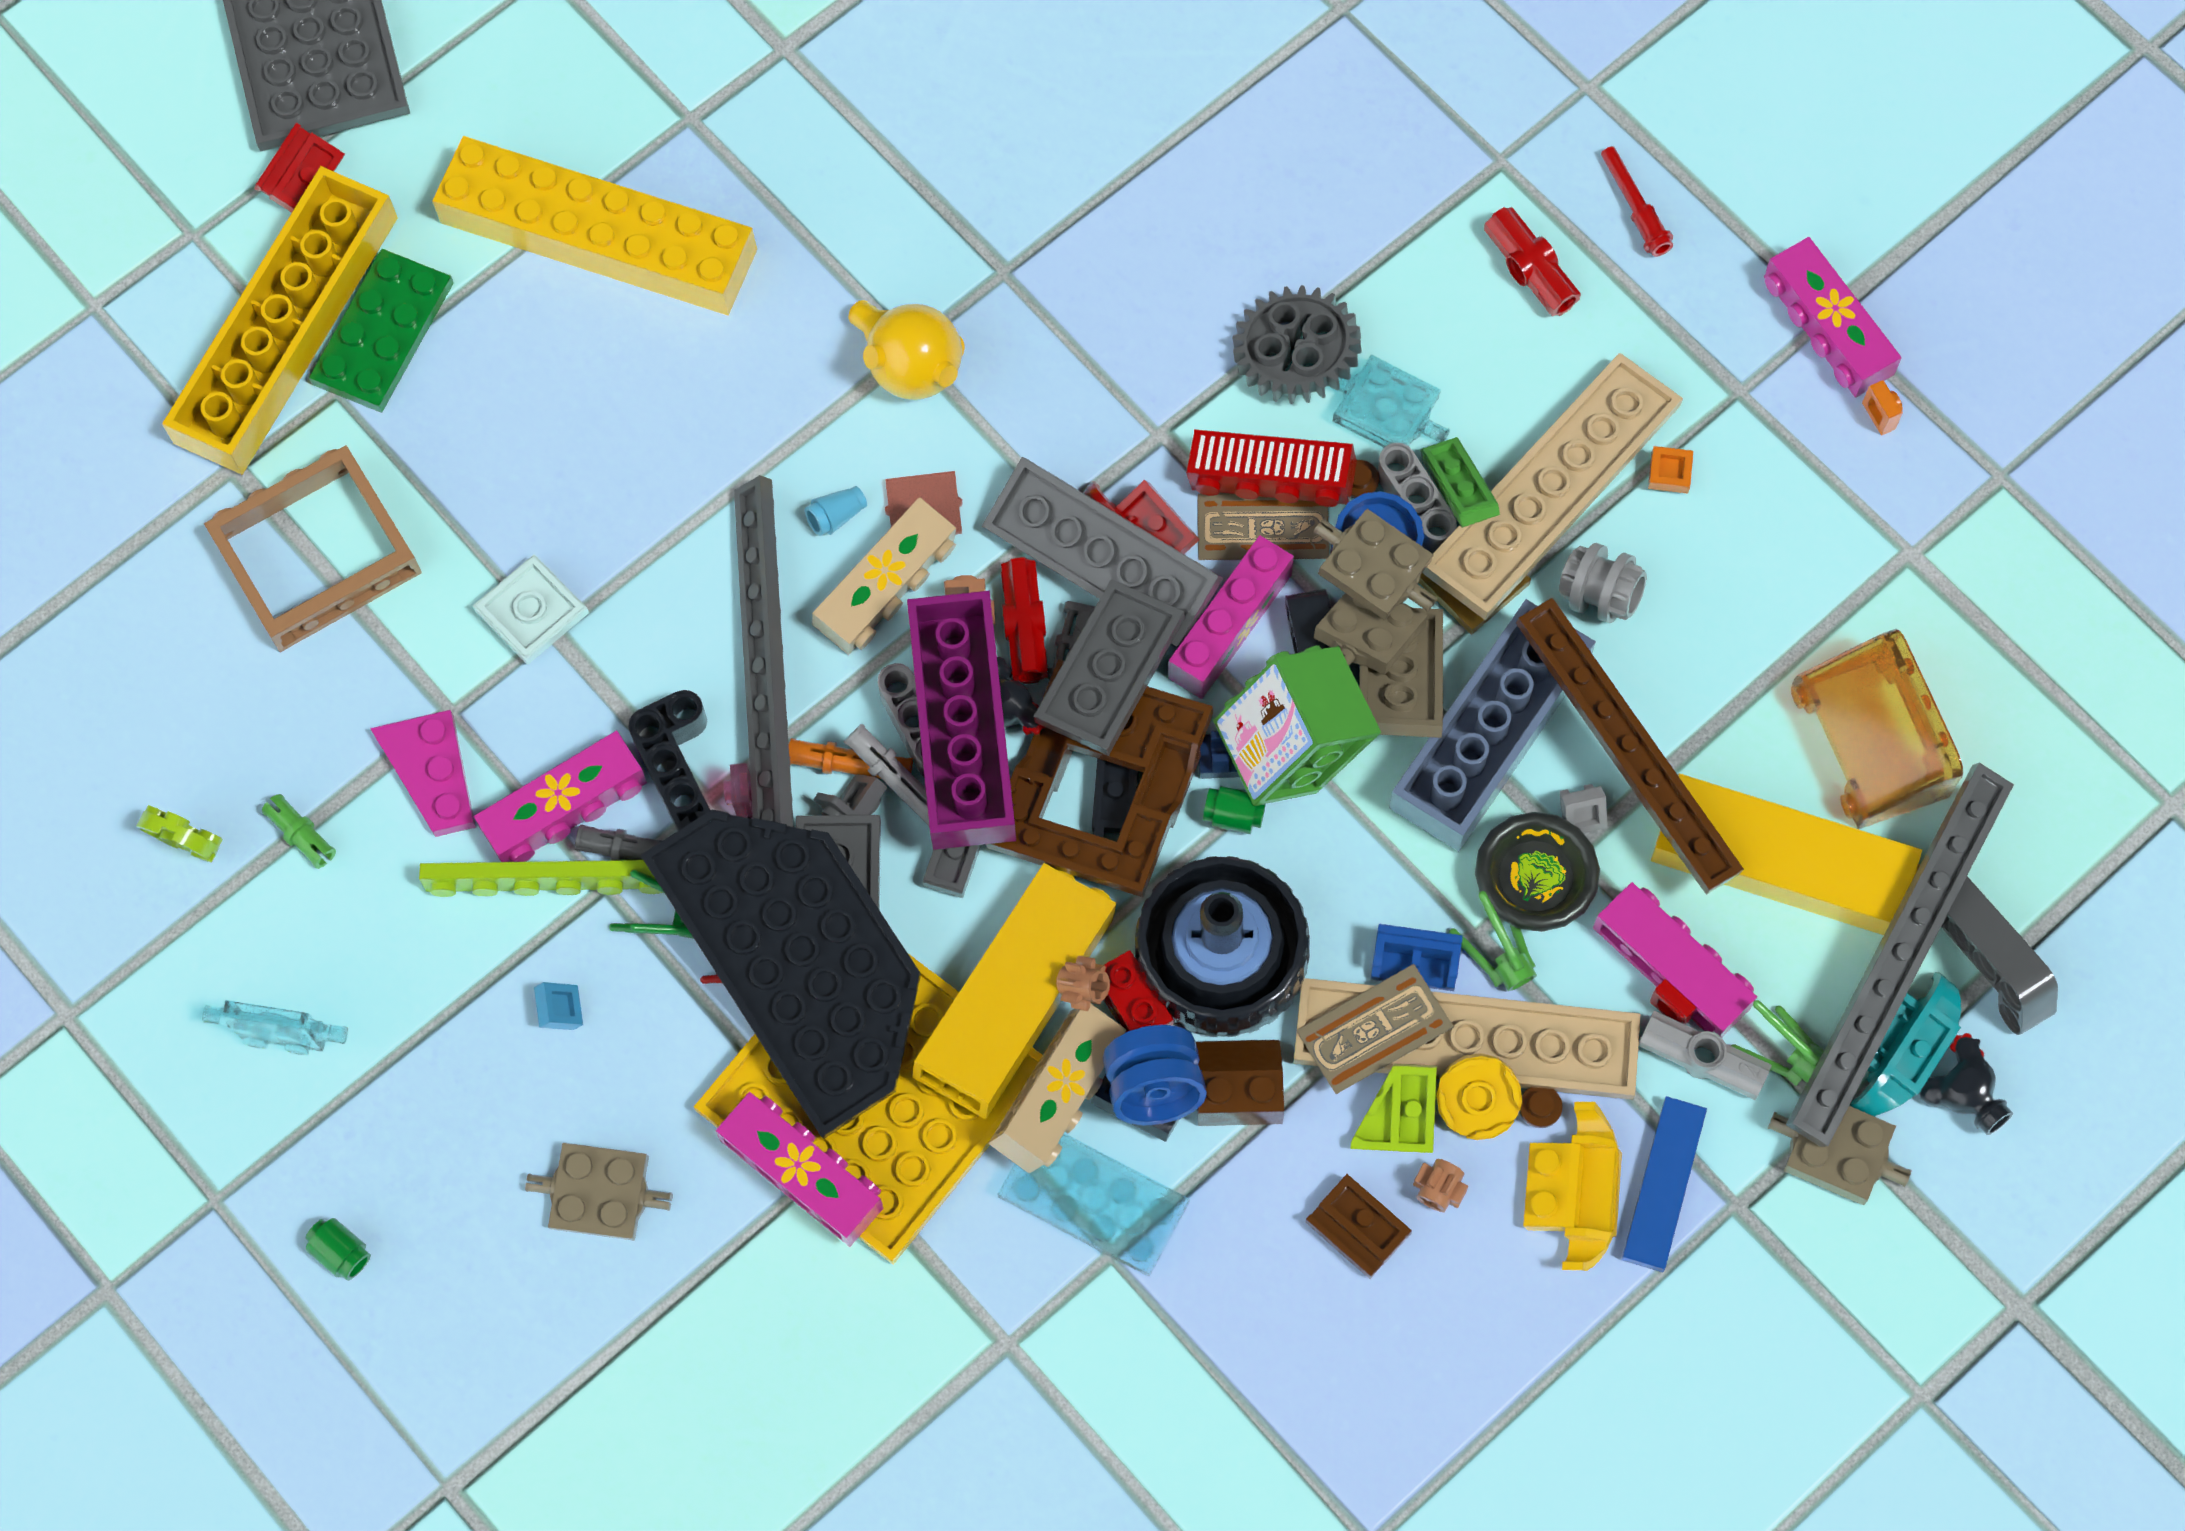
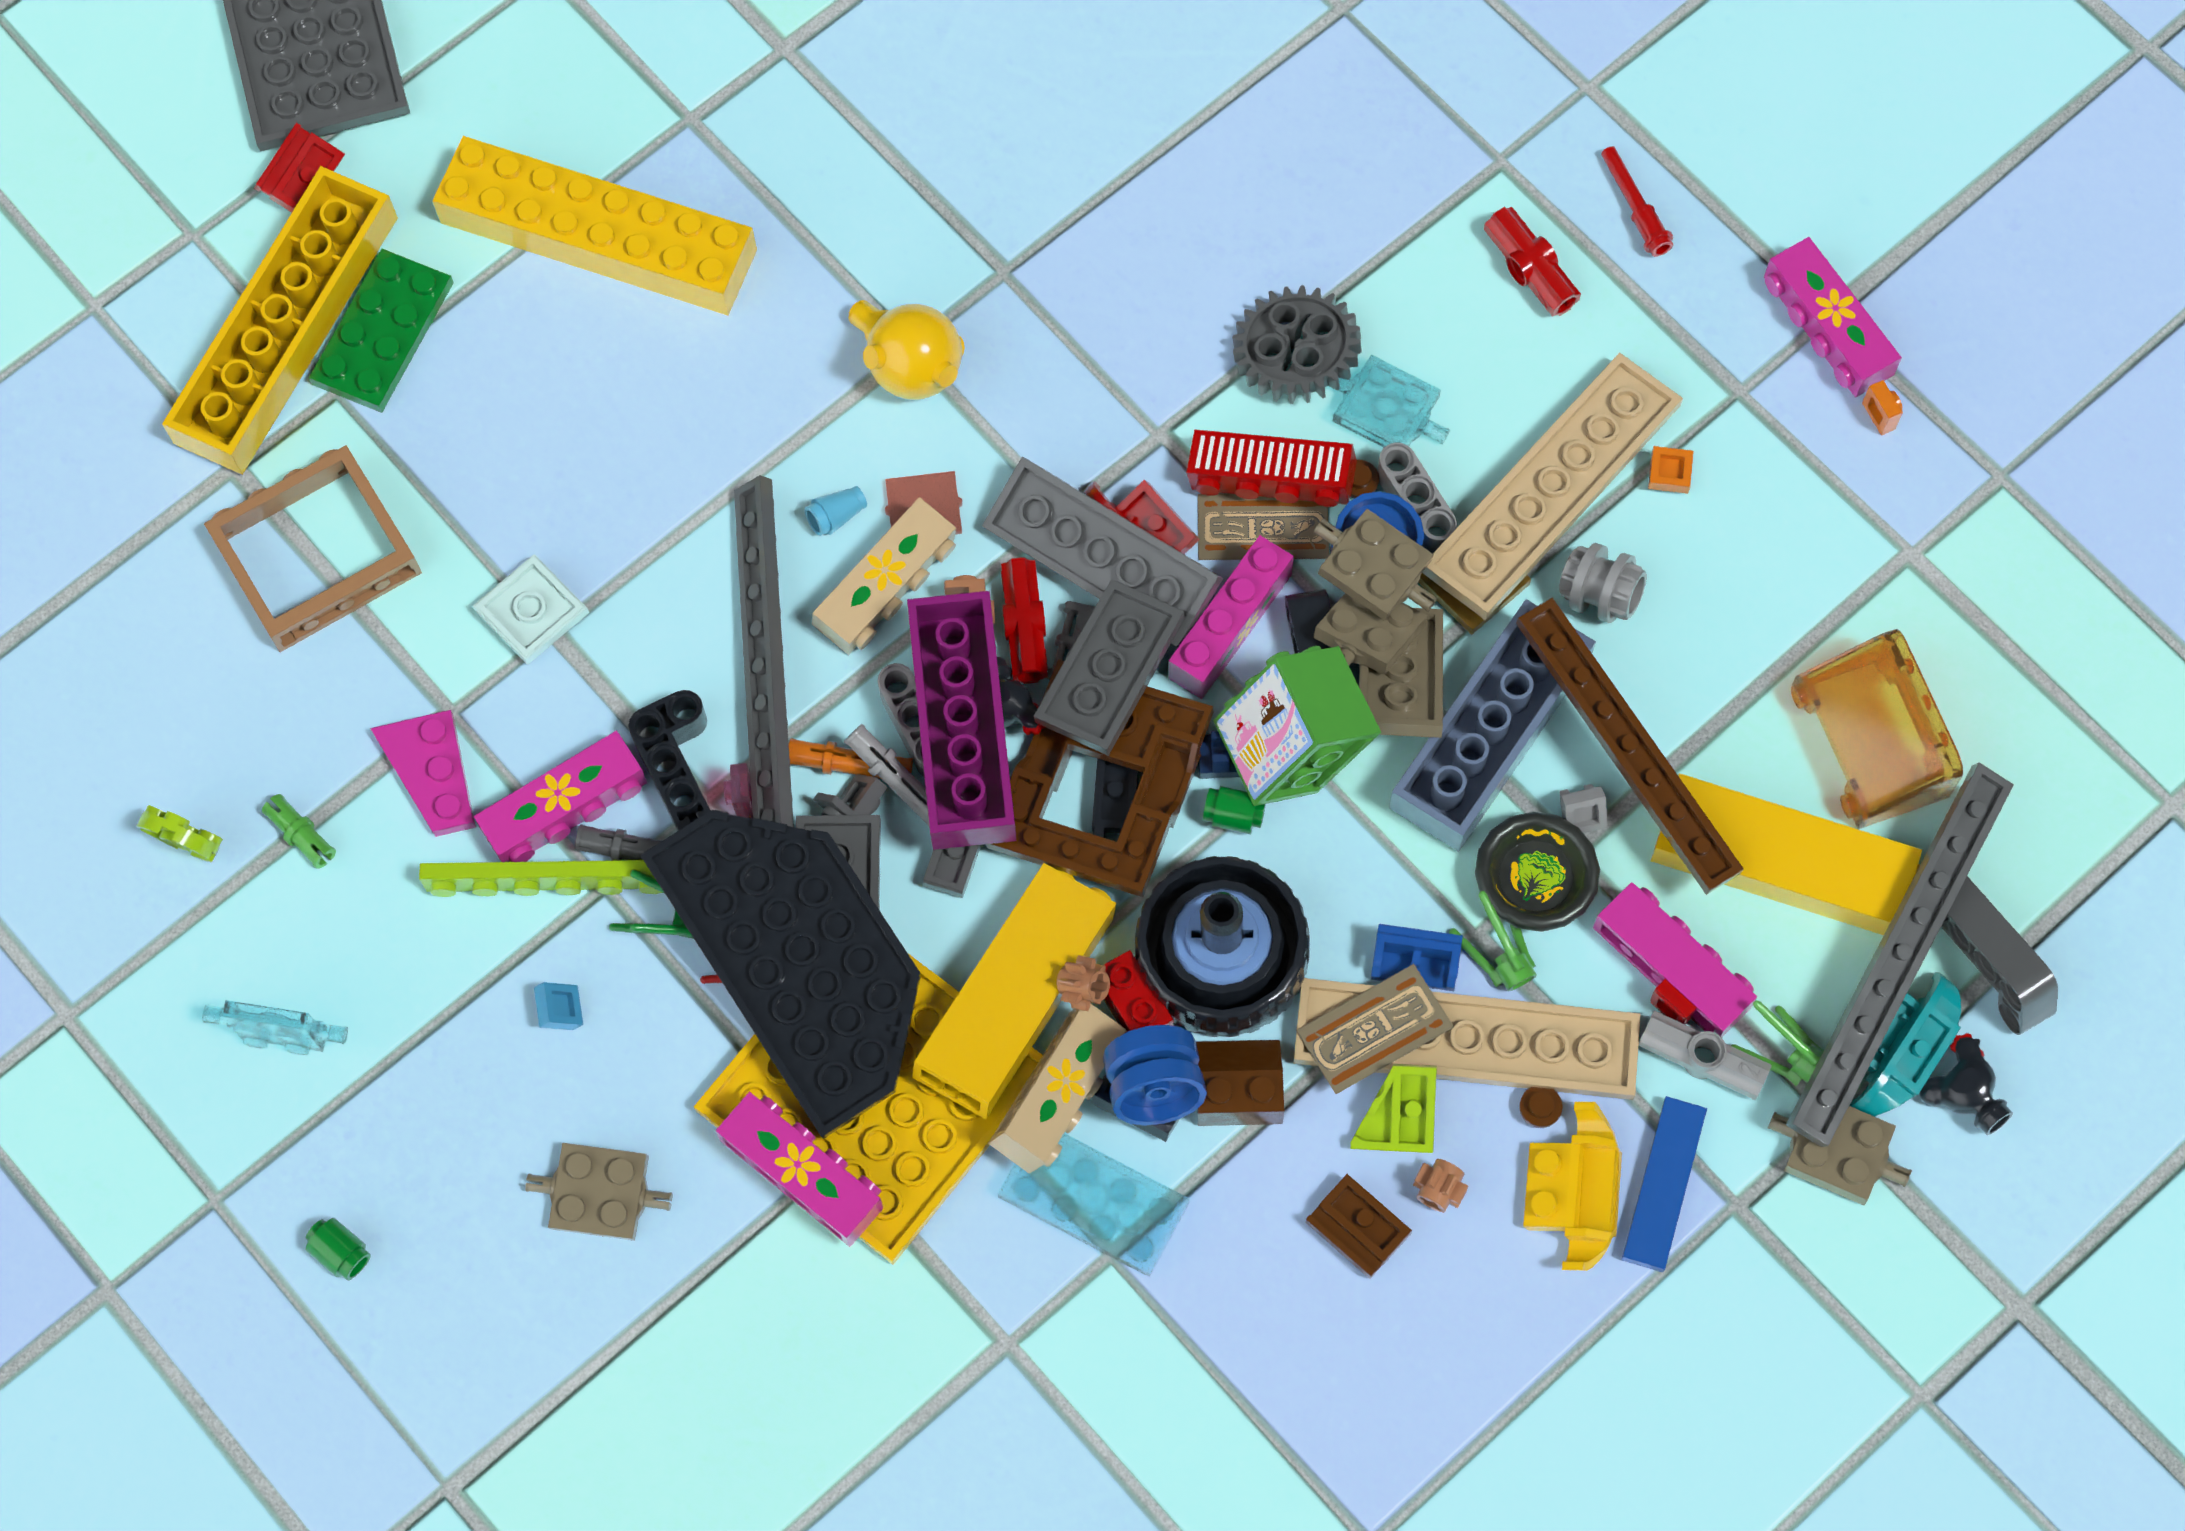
bright green tile [1420,437,1500,528] -> none
yellow tile [1436,1053,1522,1140] -> none

